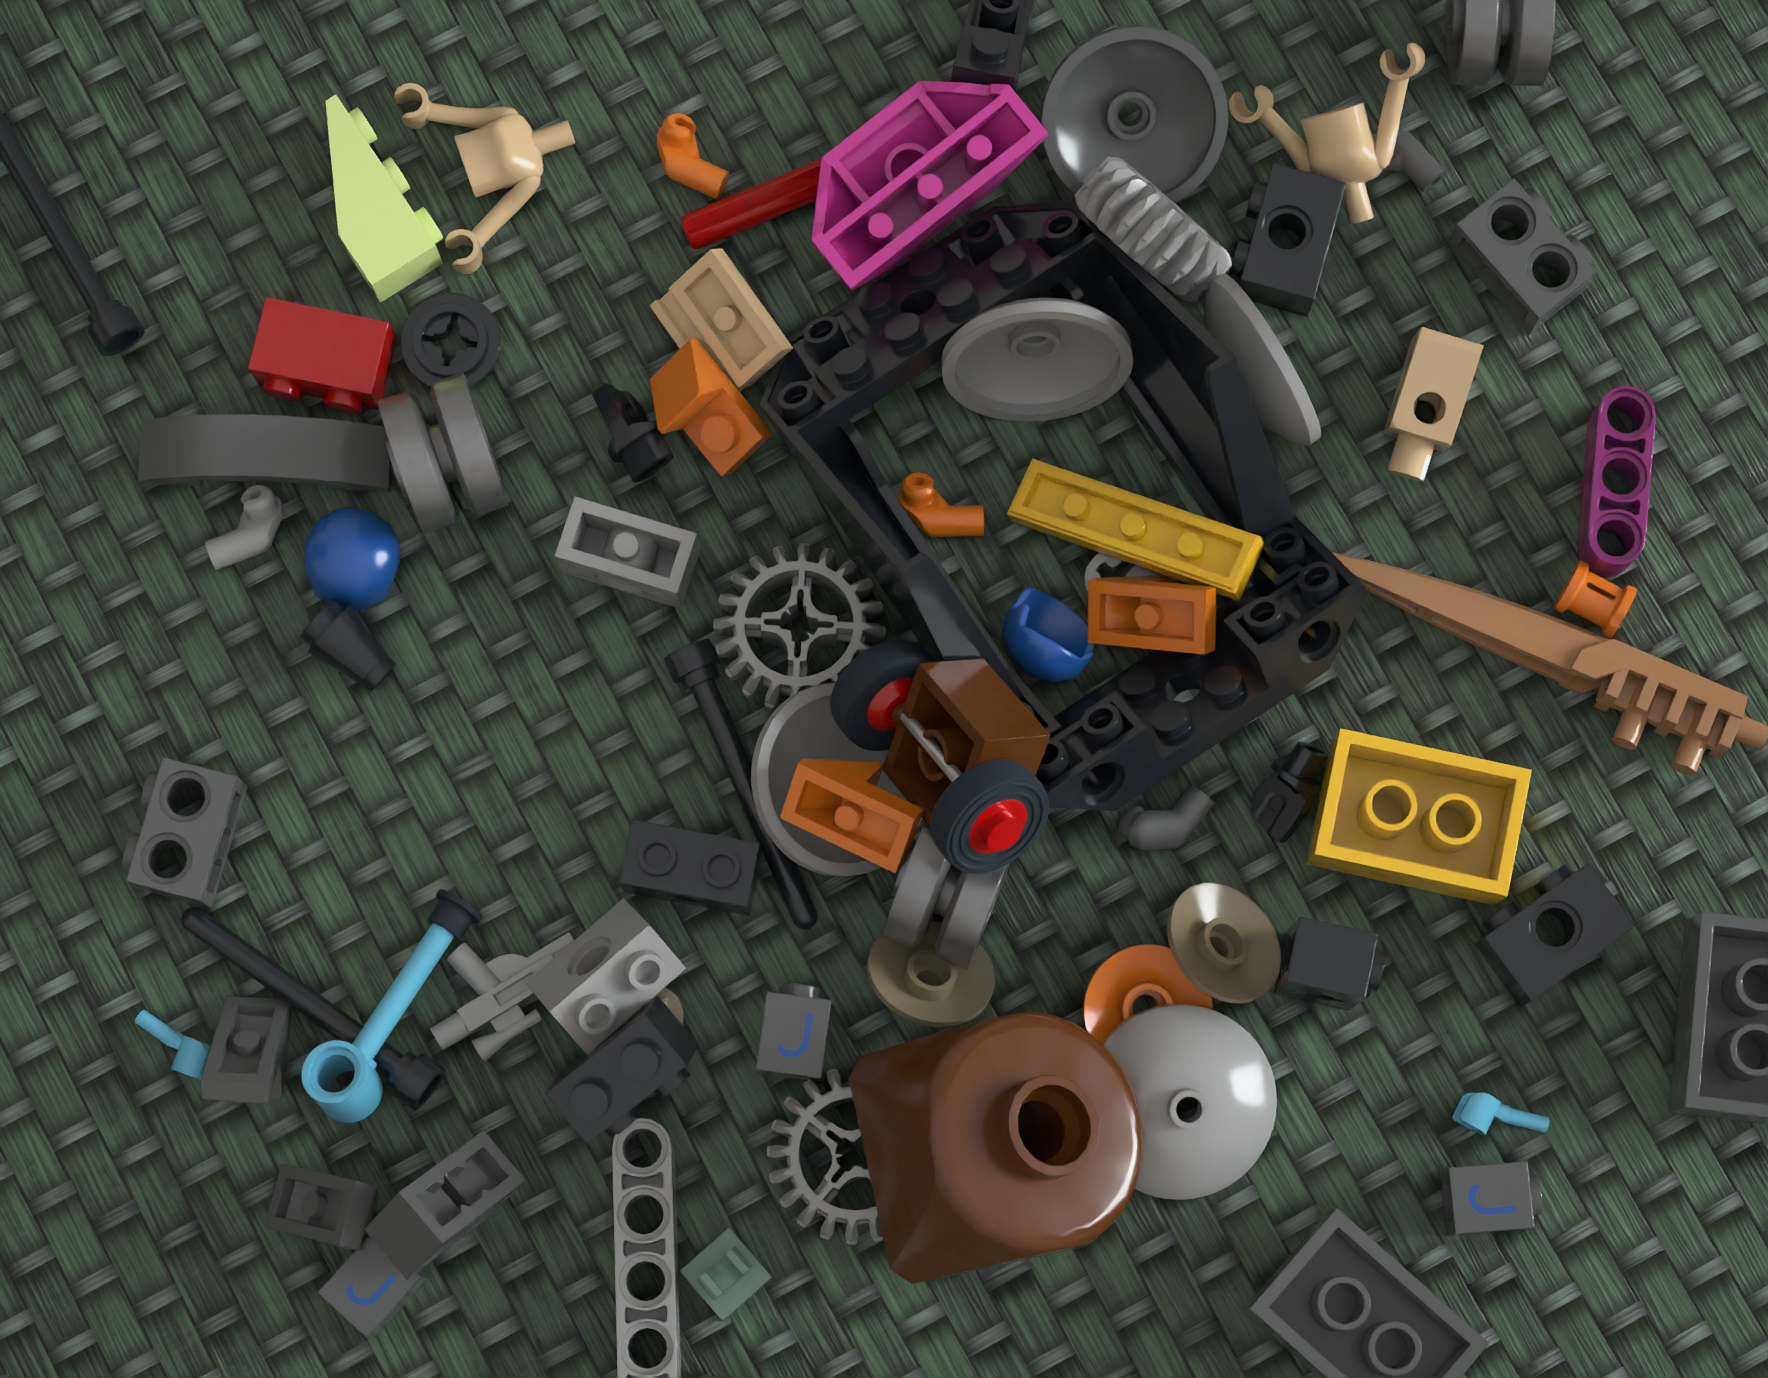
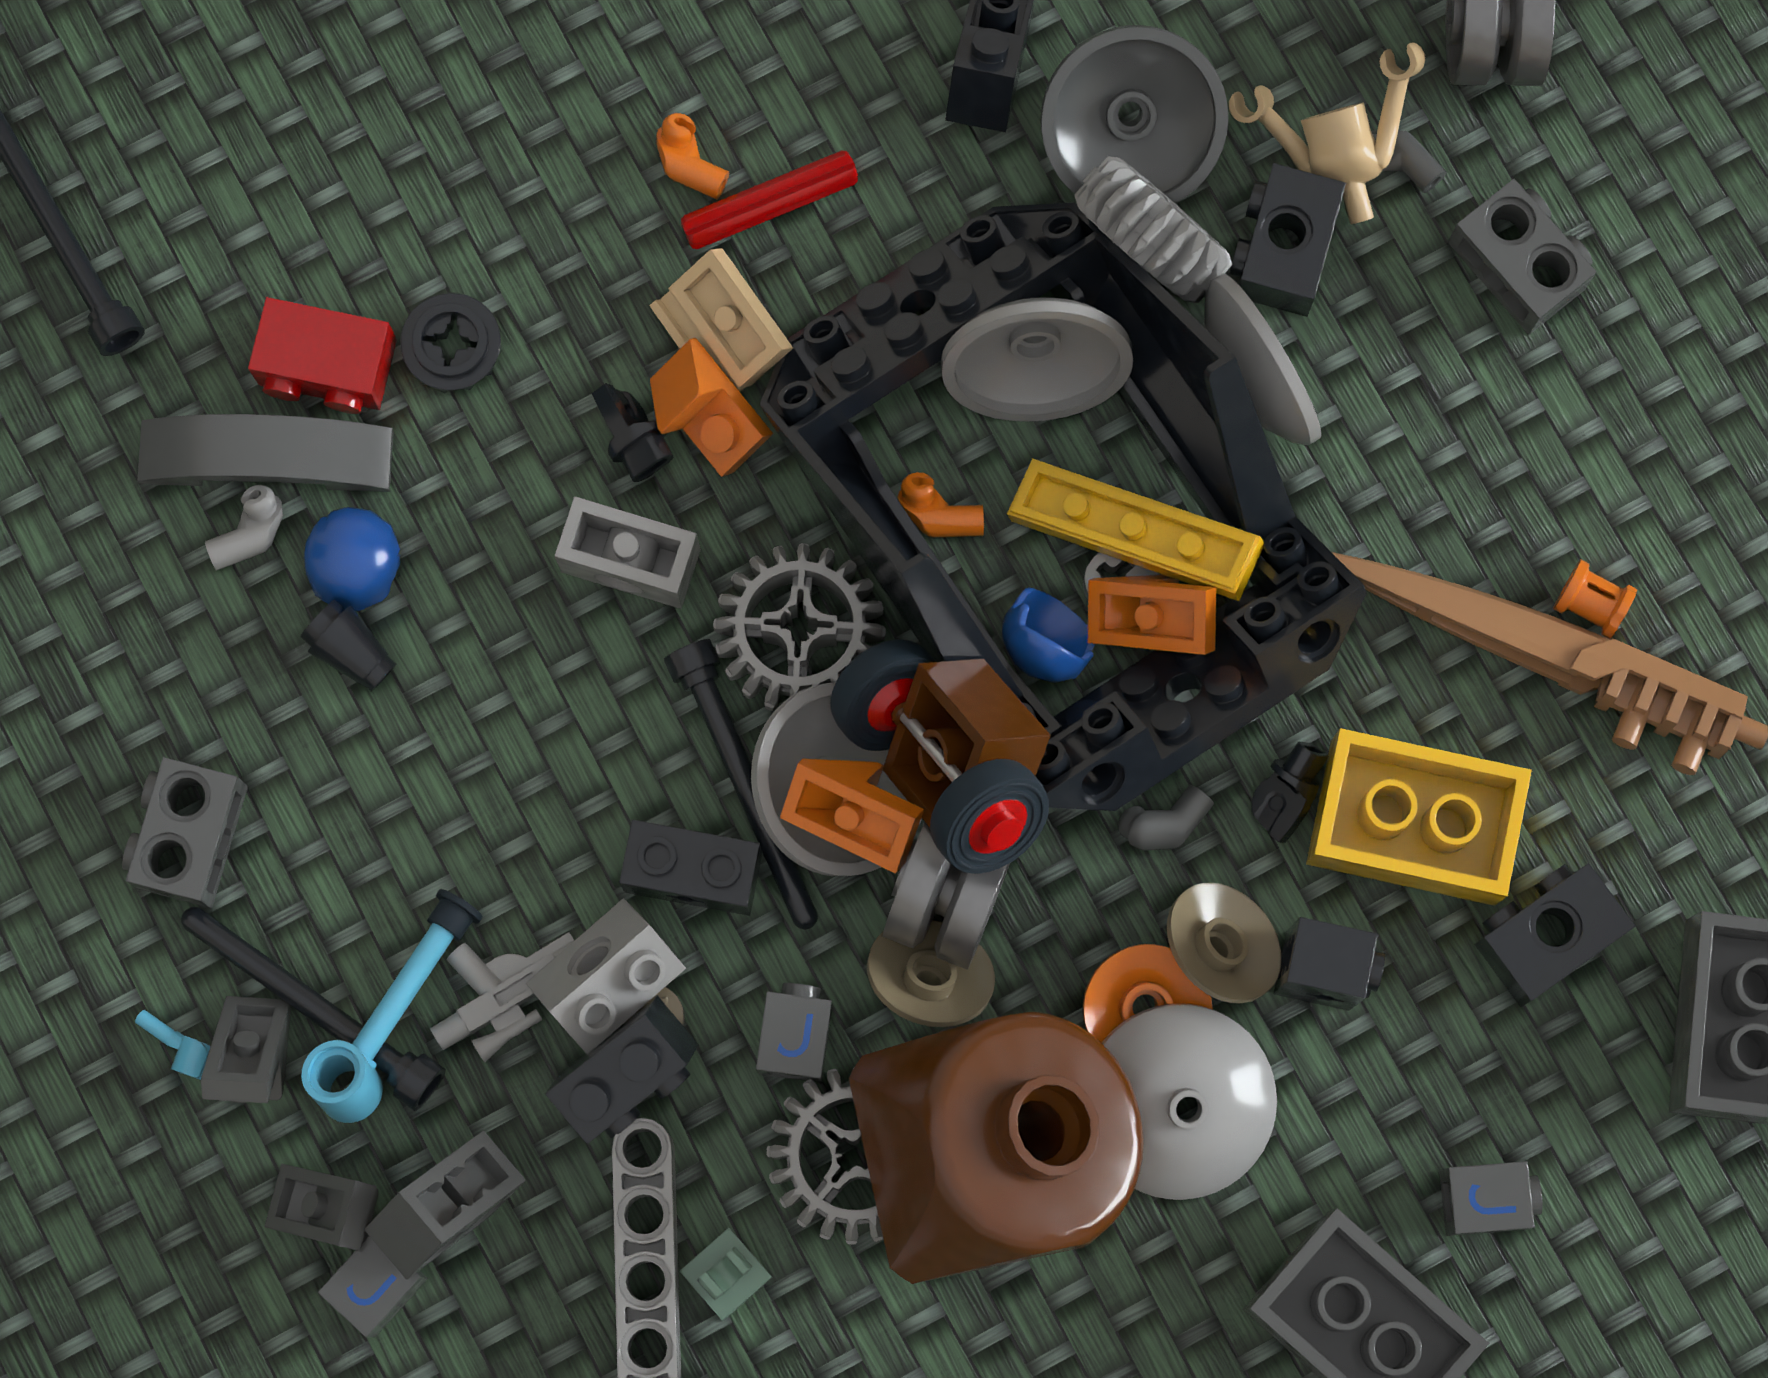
yellowish green slope [325,95,444,303] -> none
flat silver wheel [378,372,509,533] -> none
tan piece [394,83,575,274] -> none
dark pink wedge [811,81,1048,291] -> none
tan torso [1383,327,1484,481] -> none
medium azure hand [1453,1092,1549,1135] -> none
magenta beam [1577,386,1656,578] -> none

